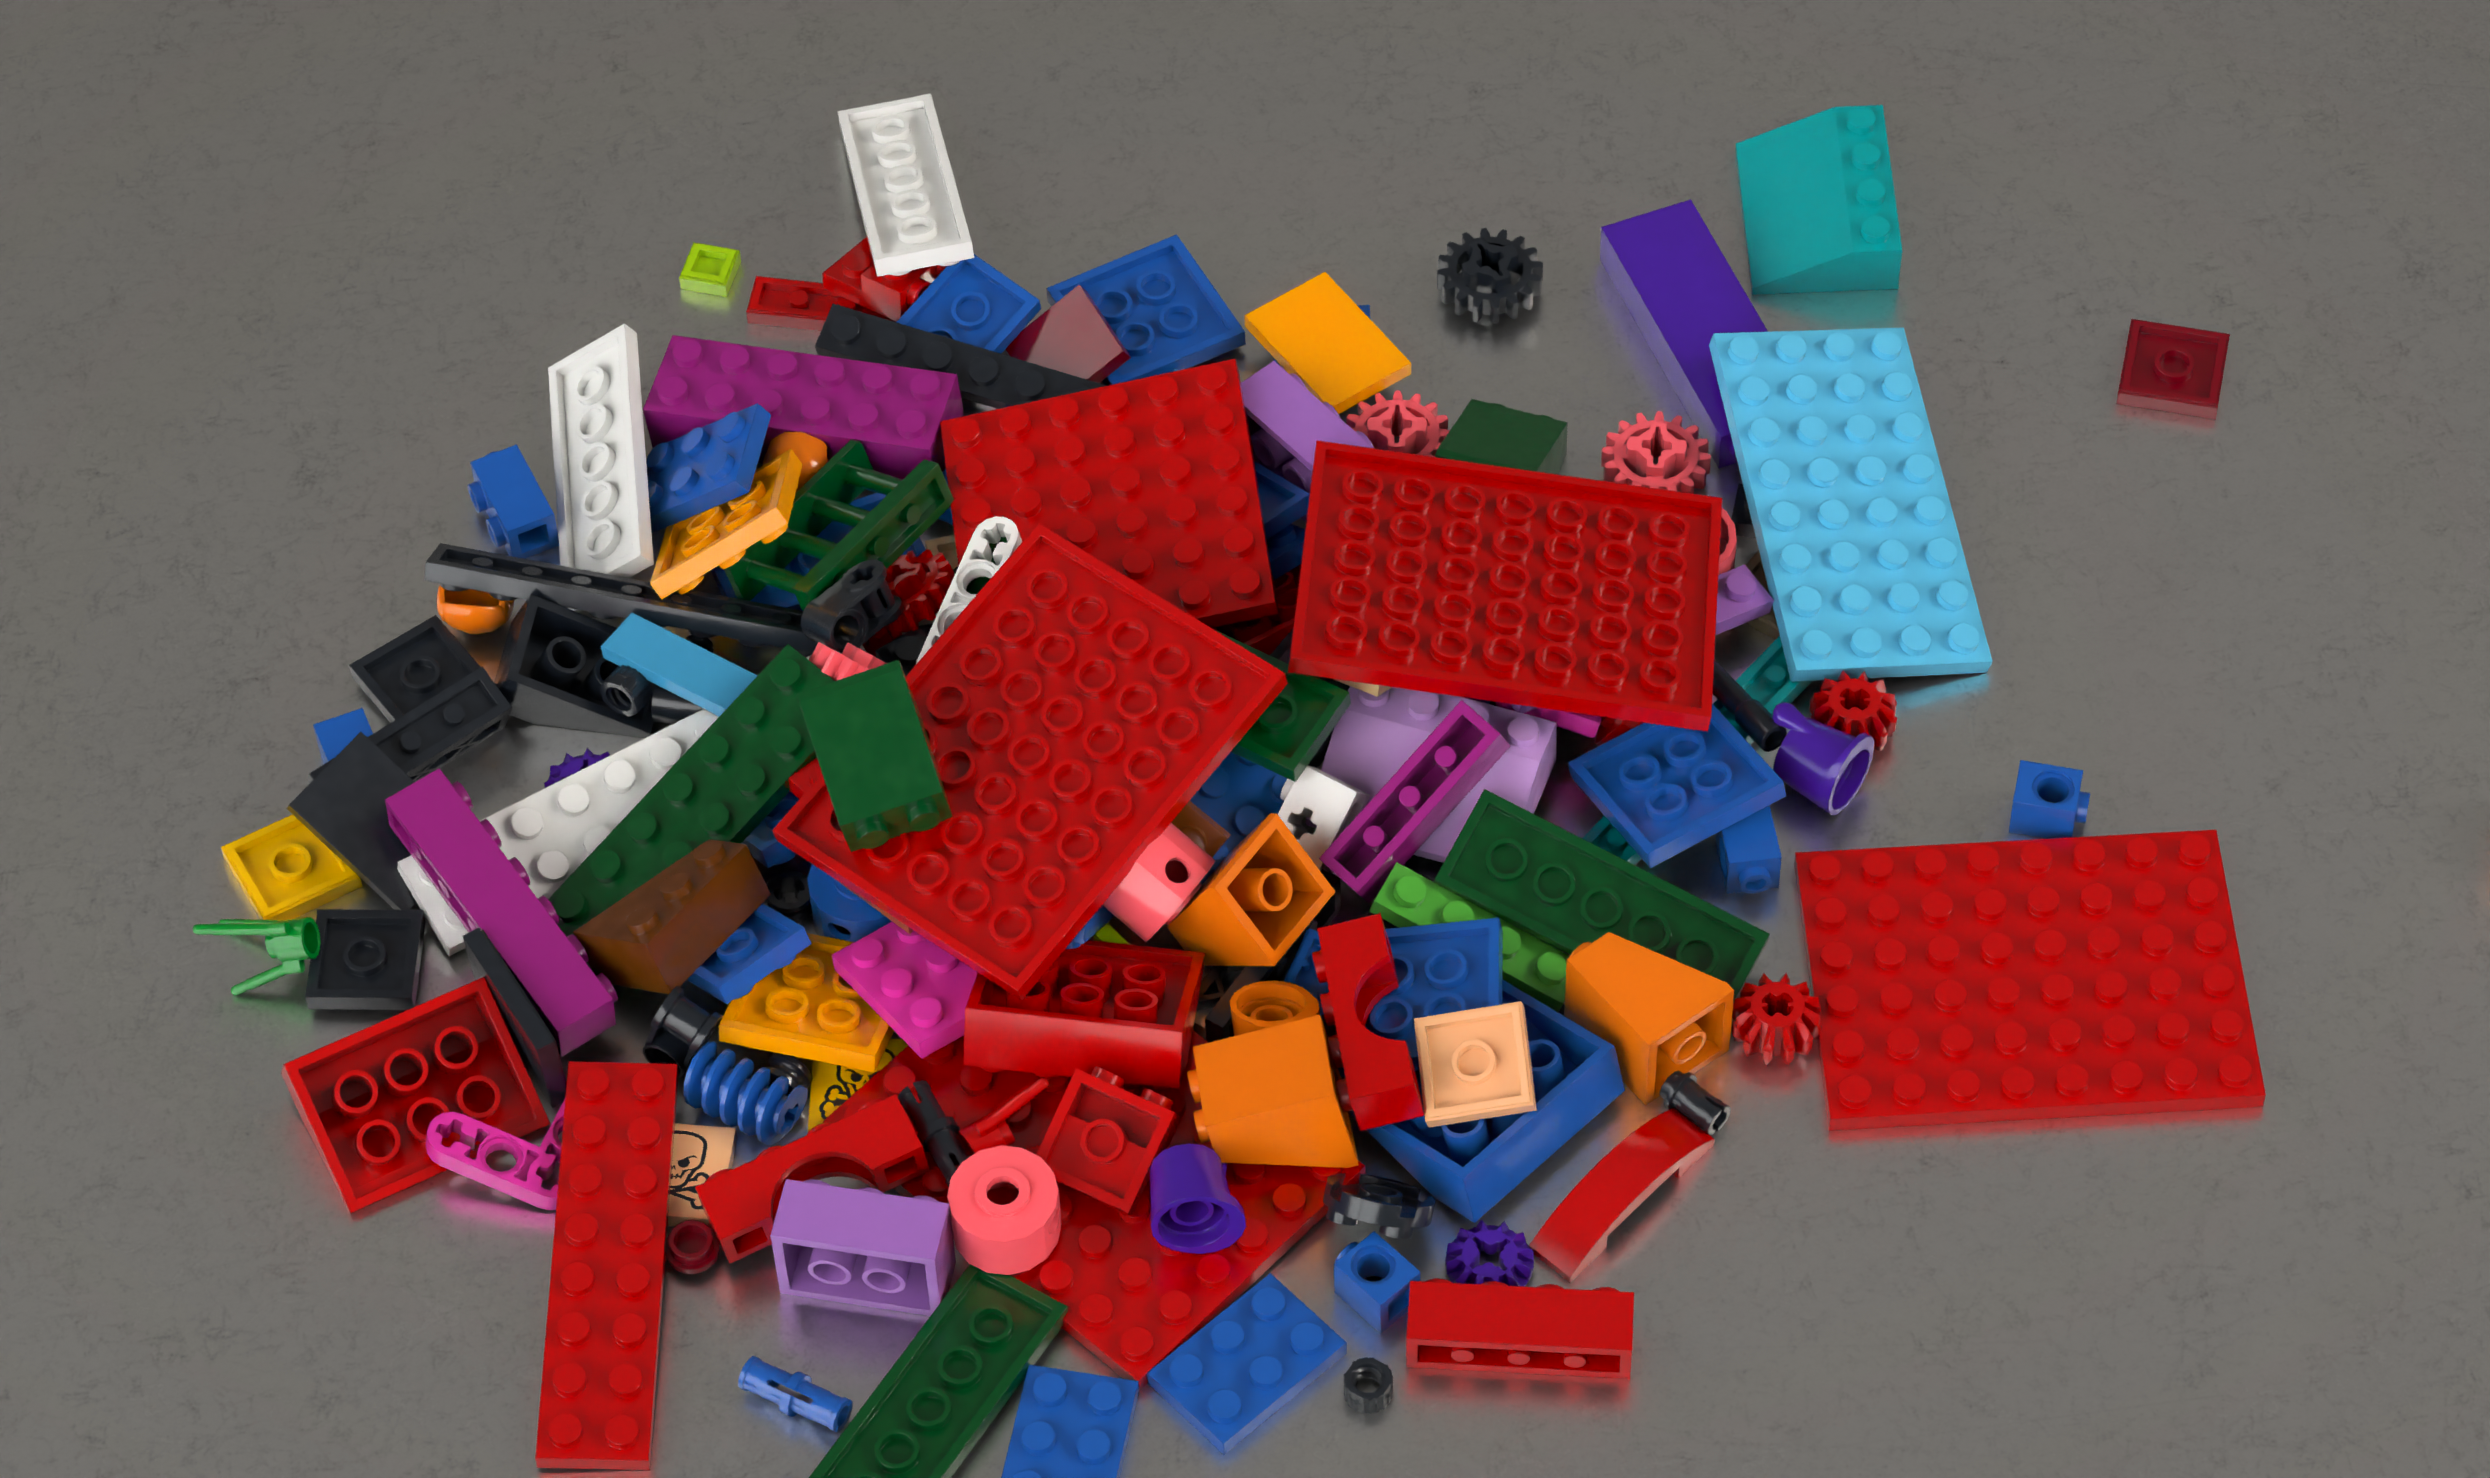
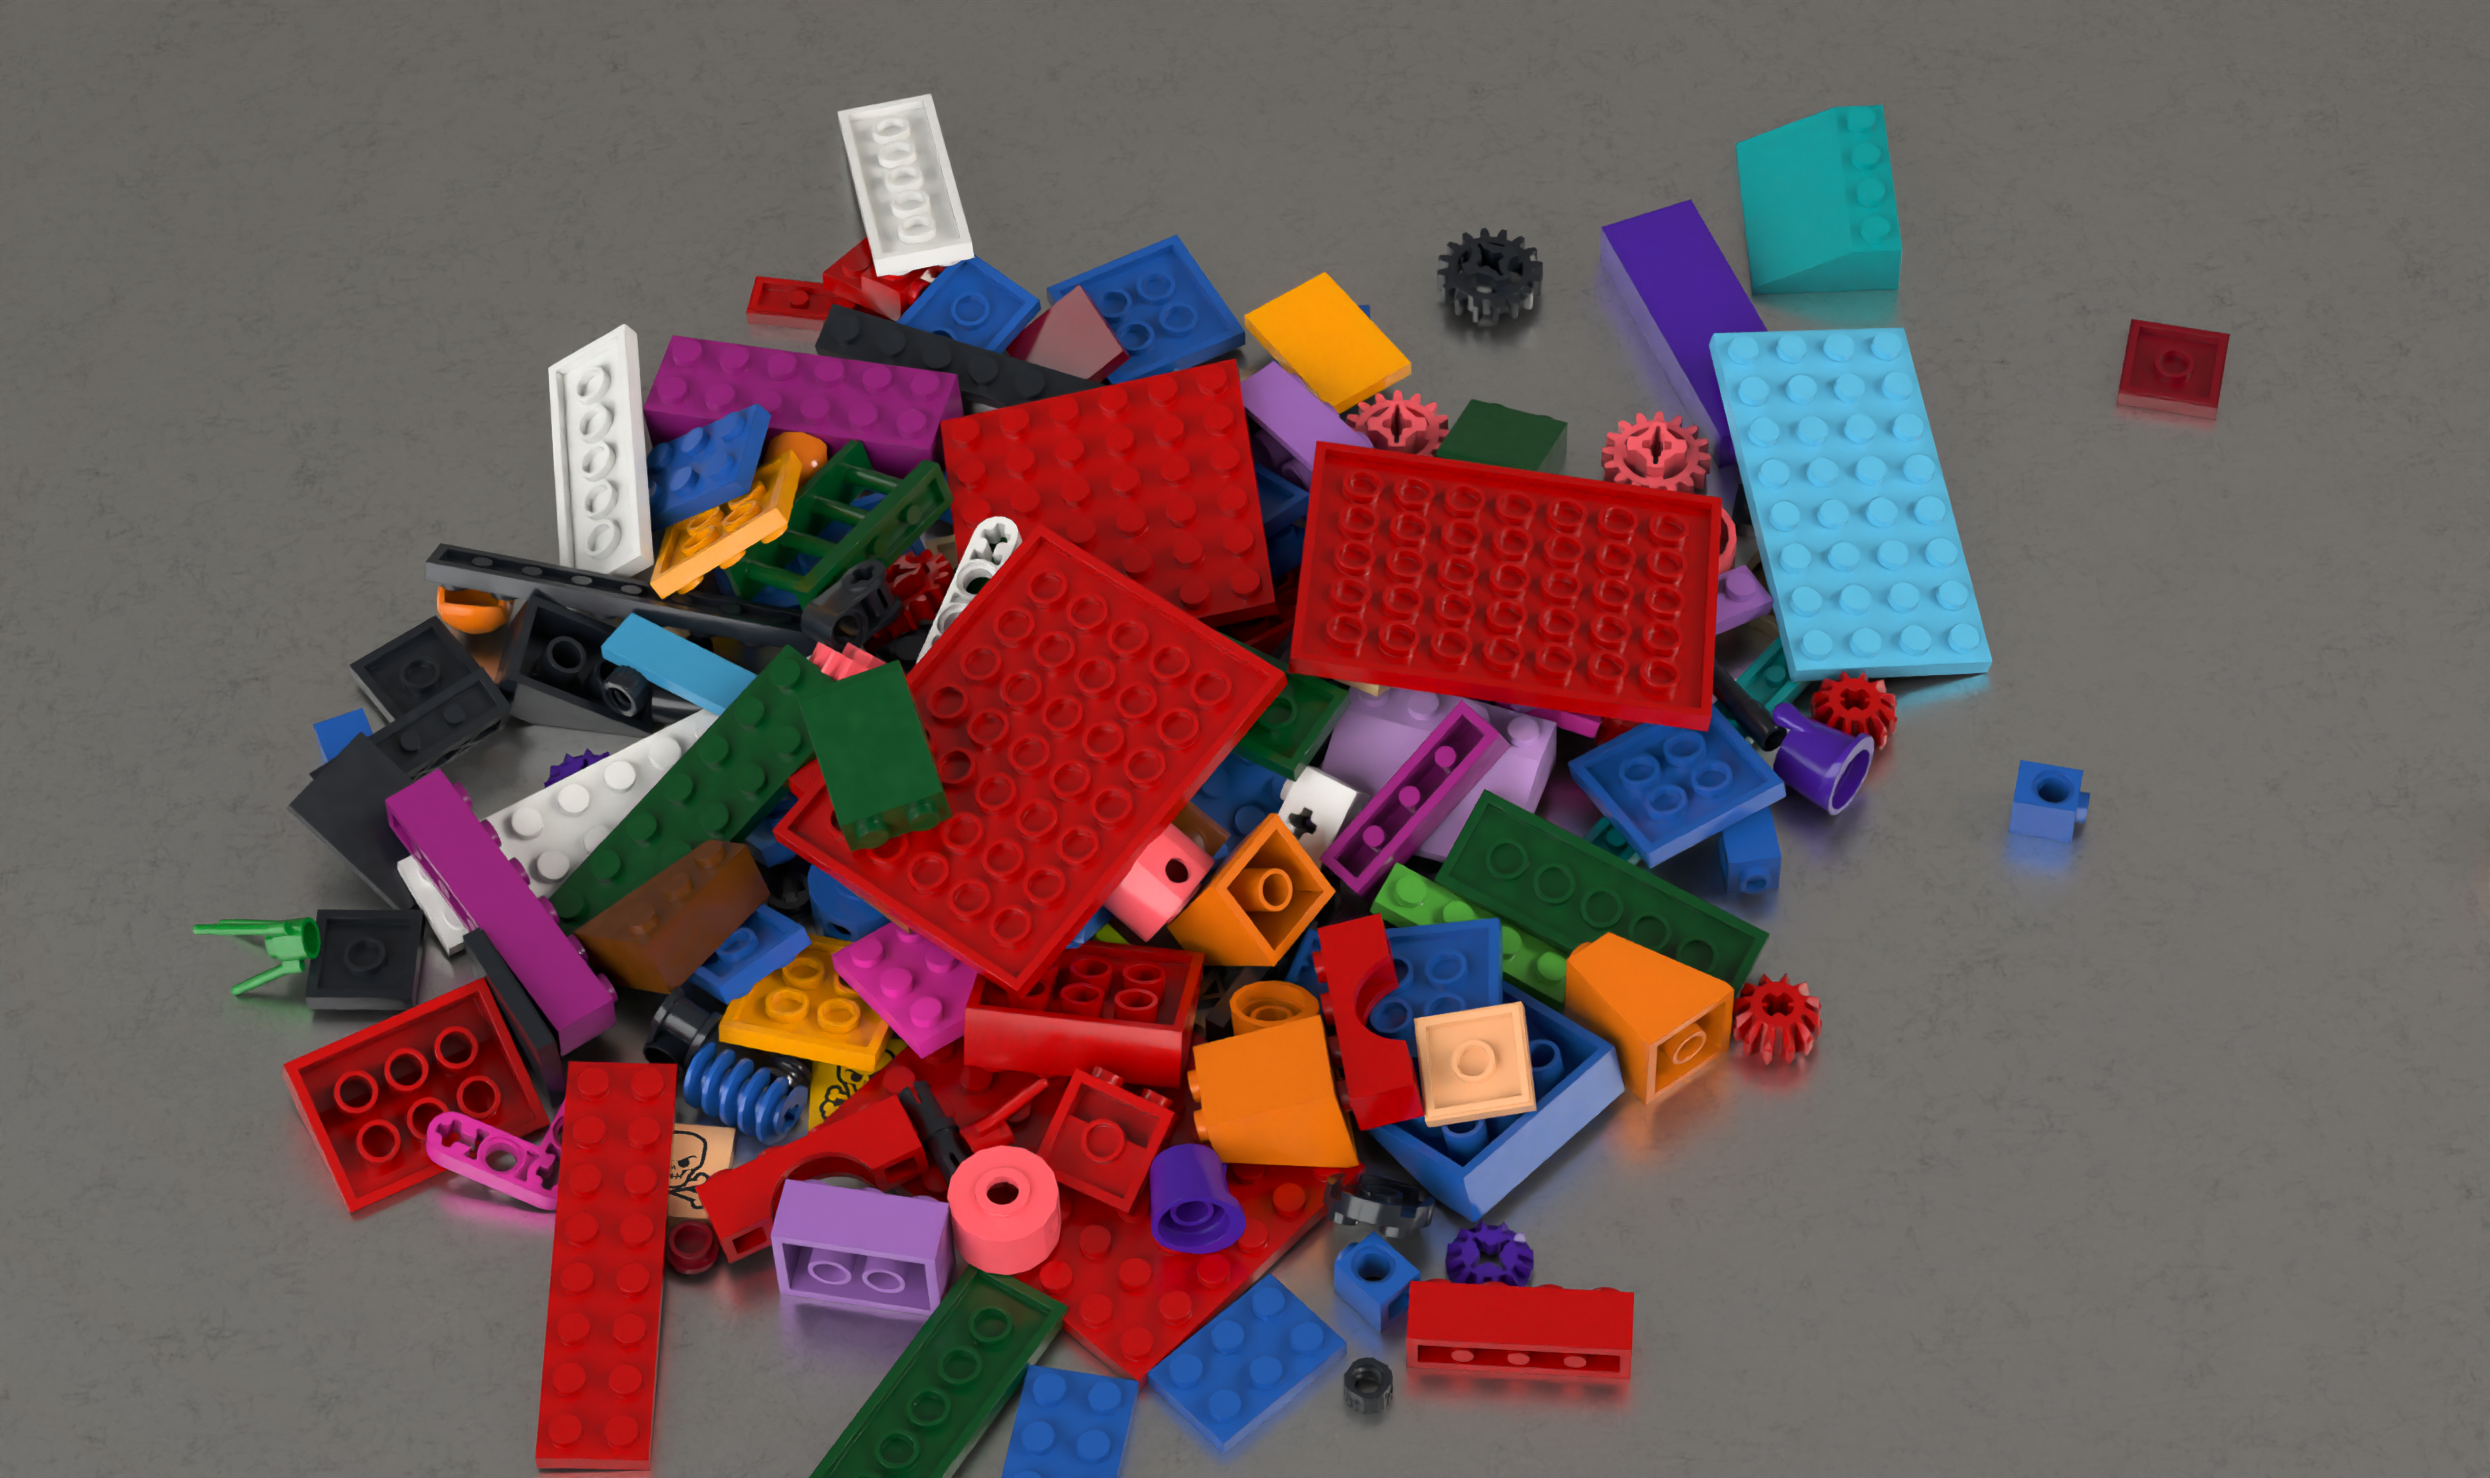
yellow tile [221,814,363,920] -> none
blue brick [467,444,559,559] -> none
lime tile [679,242,741,297] -> none
blue pin [738,1356,853,1433] -> none
red slope [1529,1108,1715,1283] -> none
black pin [1660,1070,1731,1135] -> none
red plate [1794,830,2266,1131] -> none

